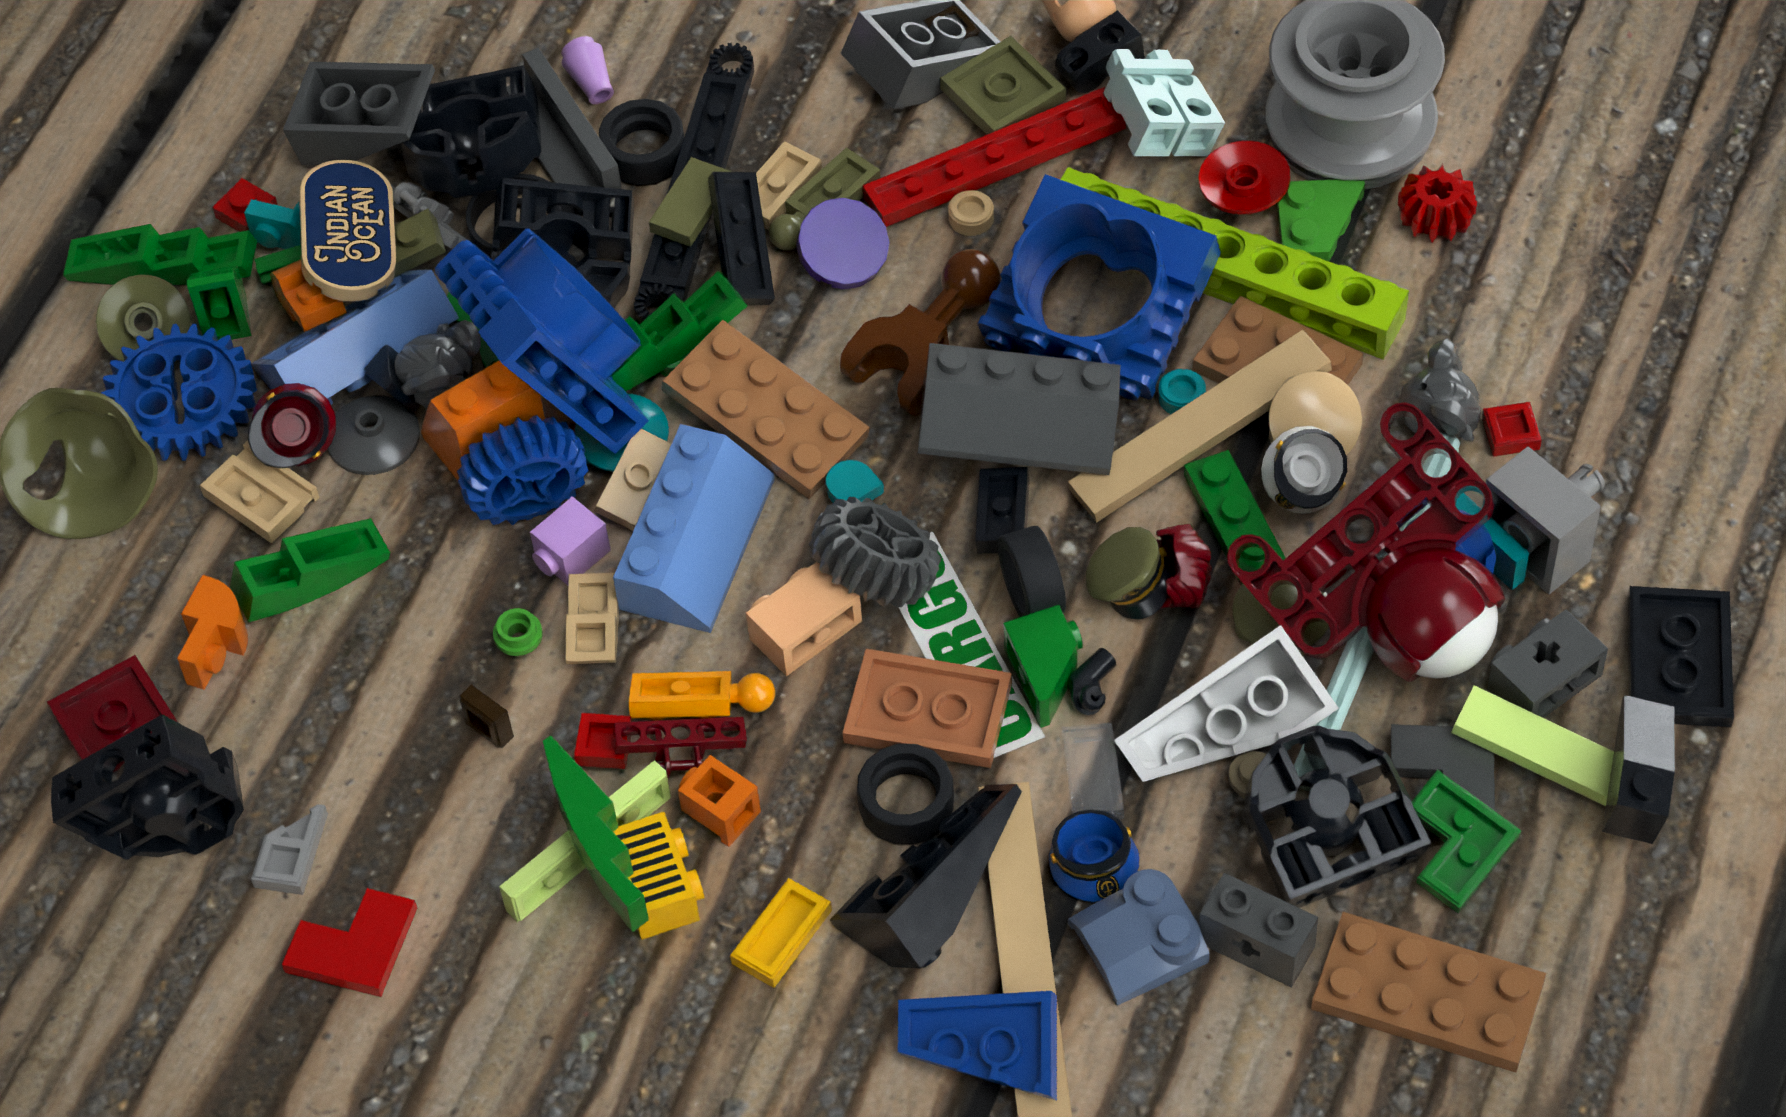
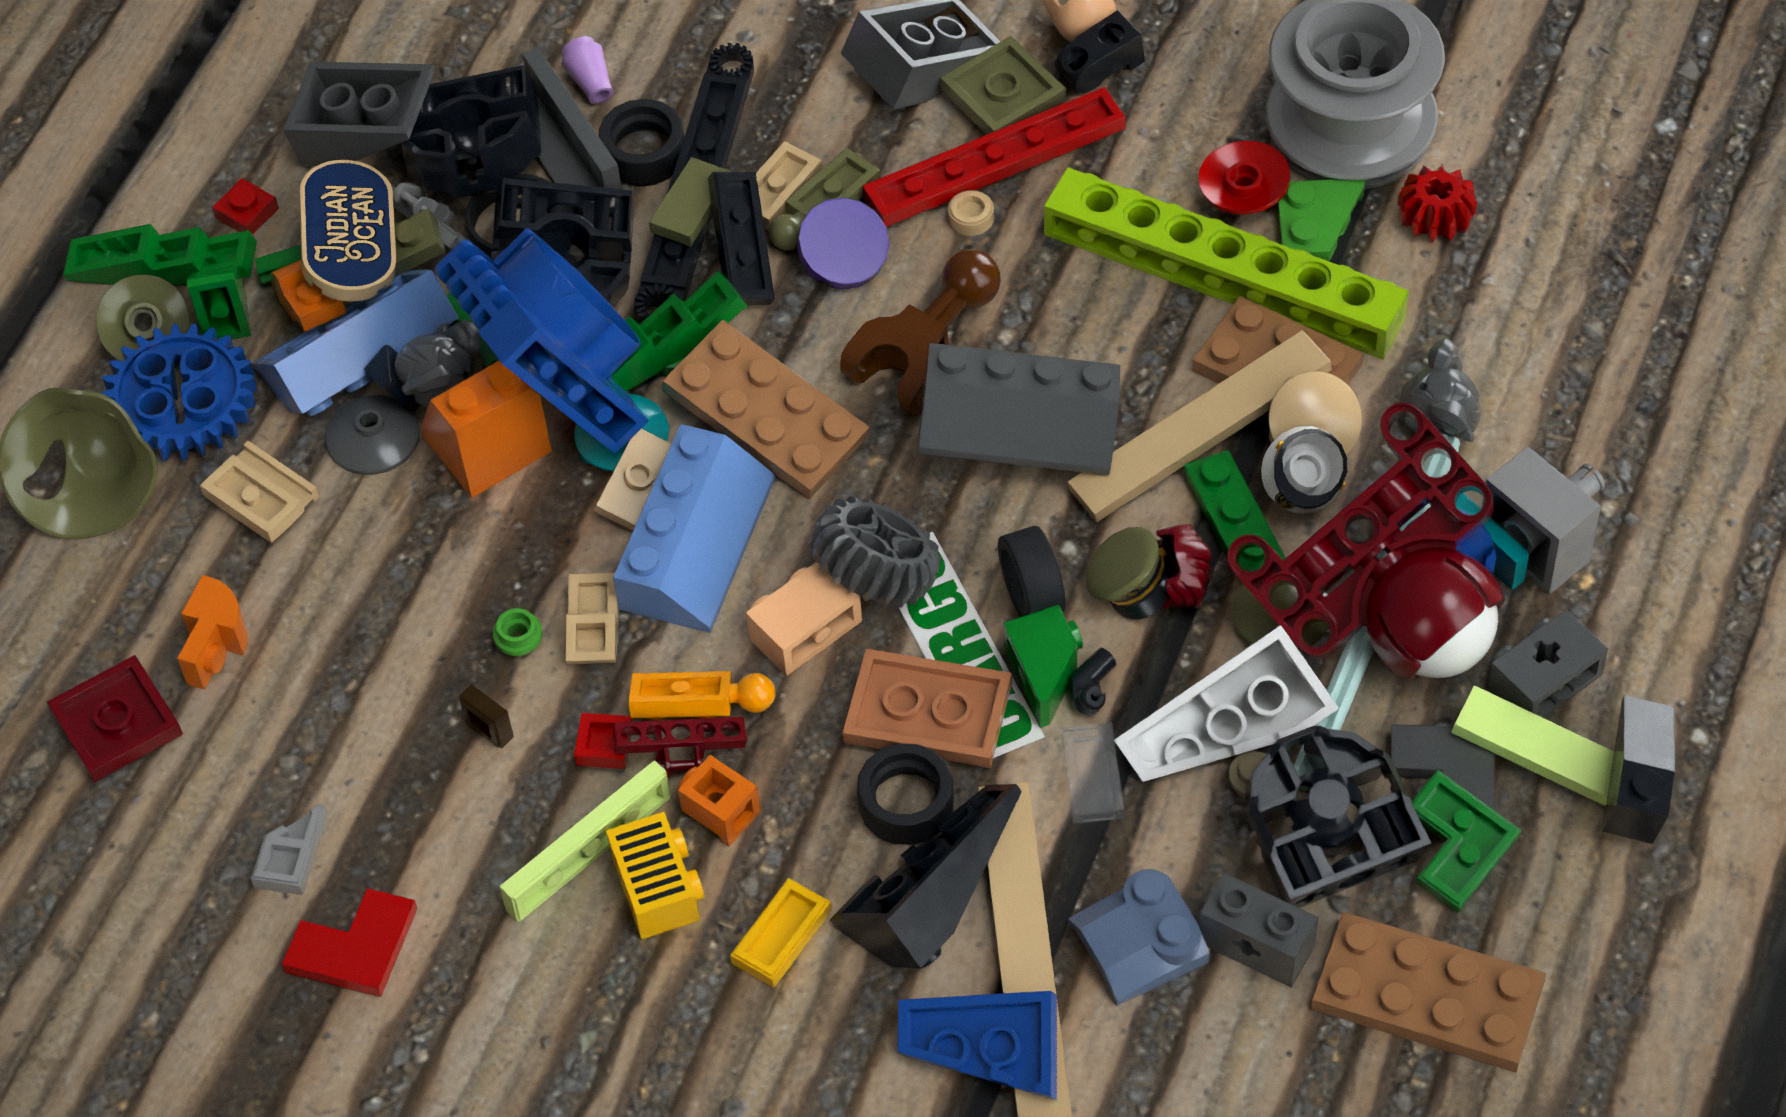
black connector [51,714,244,860] -> none
green slope [230,518,390,622] -> none
teal plate [244,199,301,249] -> none
dark red piece [248,383,336,468] -> none
blue gear [457,415,589,525] -> none
lavender brick [530,497,611,585] -> none
green slope [543,735,649,932] -> none
teal tile [826,460,884,503] -> none
black plate [975,467,1030,554] -> none
blue hose [977,174,1221,400] -> none
blue piece [1049,809,1139,902] -> none
light aqua hips [1104,49,1225,156] -> none
teal tile [1158,369,1206,414] -> none
red tile [1482,402,1542,457] -> none
black tile [1627,586,1734,727] -> none

